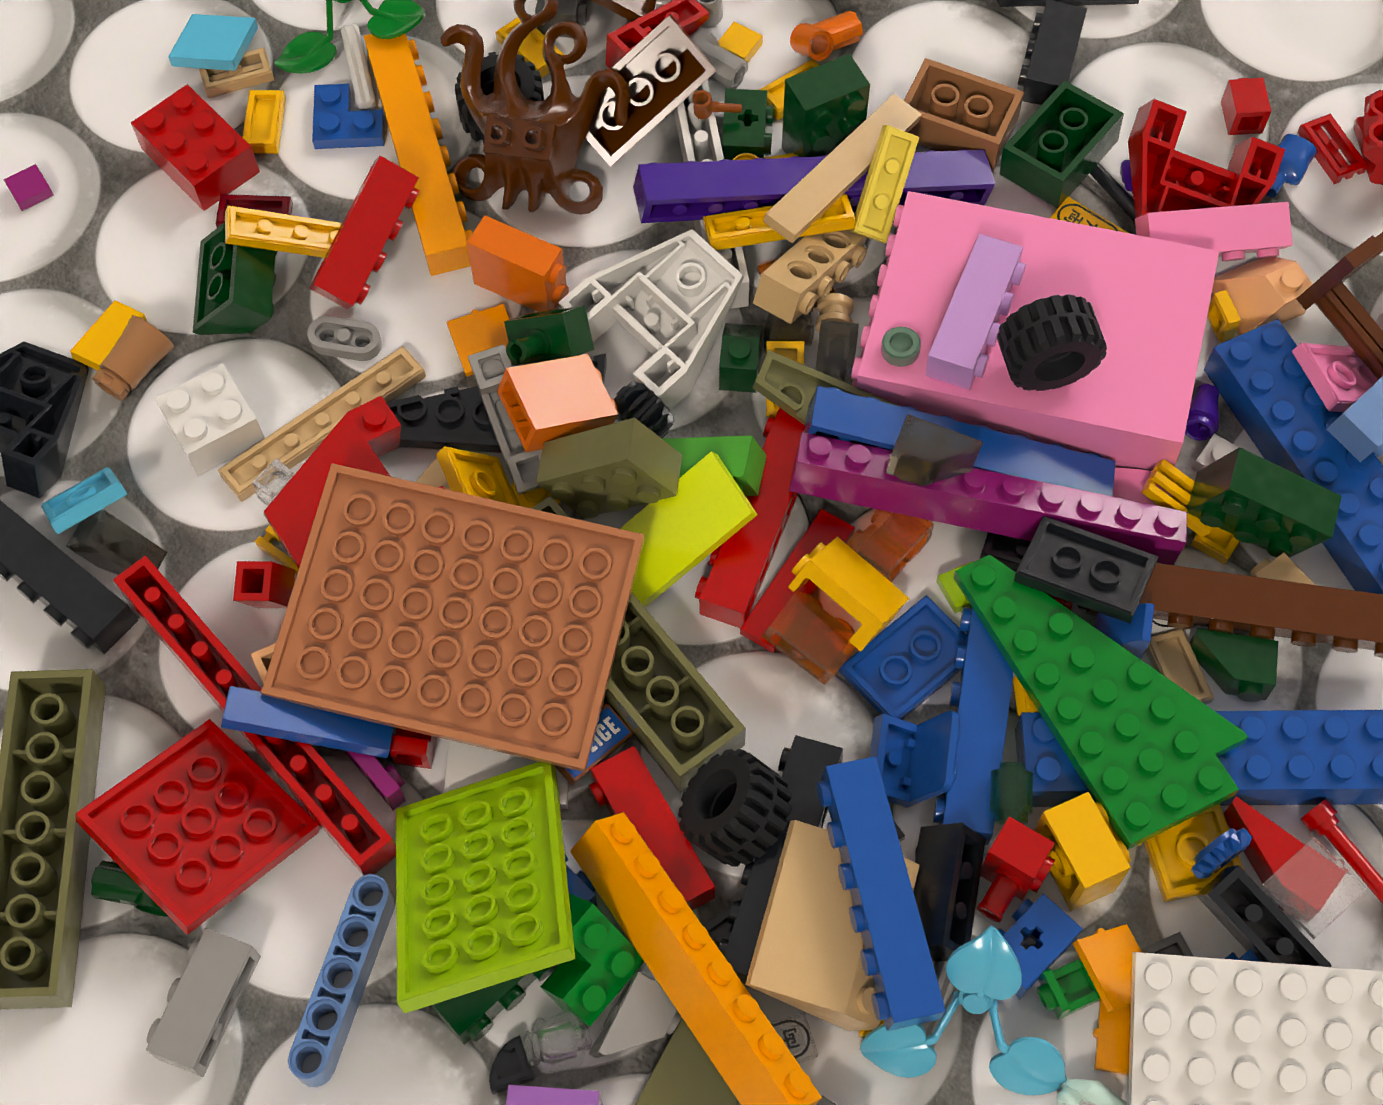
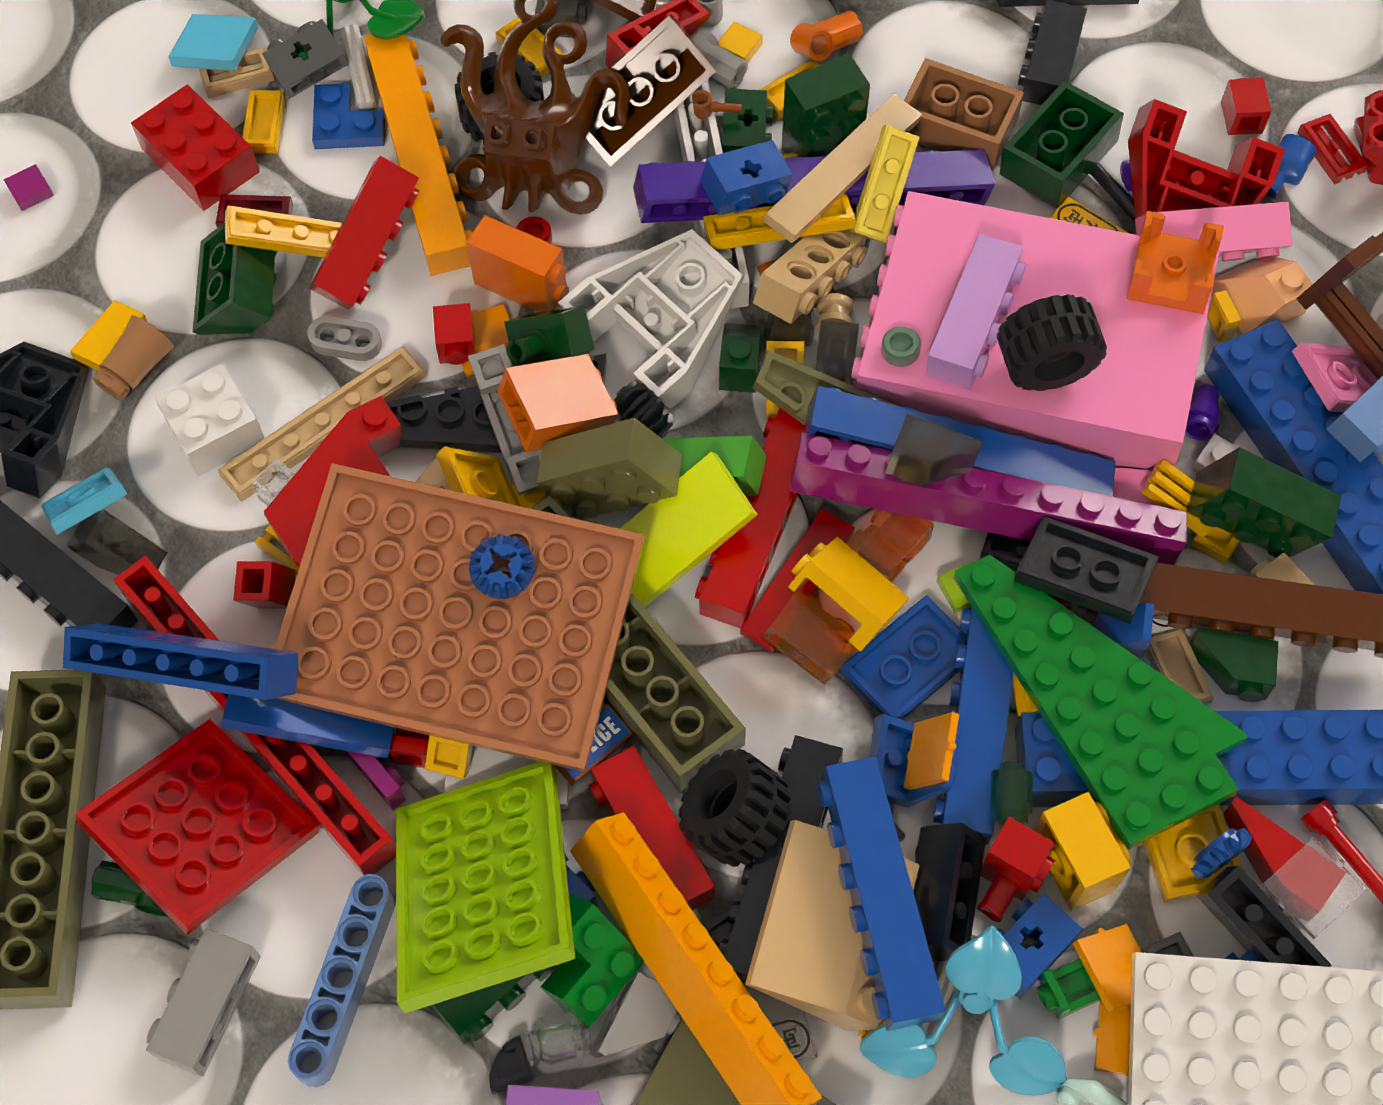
none -> blue brick [63,623,298,700]
none -> dark grey brick [262,19,348,99]
none -> yellow plate [425,736,473,779]
none -> red brick [433,303,476,365]
none -> blue gear [468,533,535,599]
none -> red tile [516,216,552,244]
none -> blue brick [700,140,793,216]
none -> light orange piece [903,712,959,790]
none -> orange panel [1127,211,1224,314]

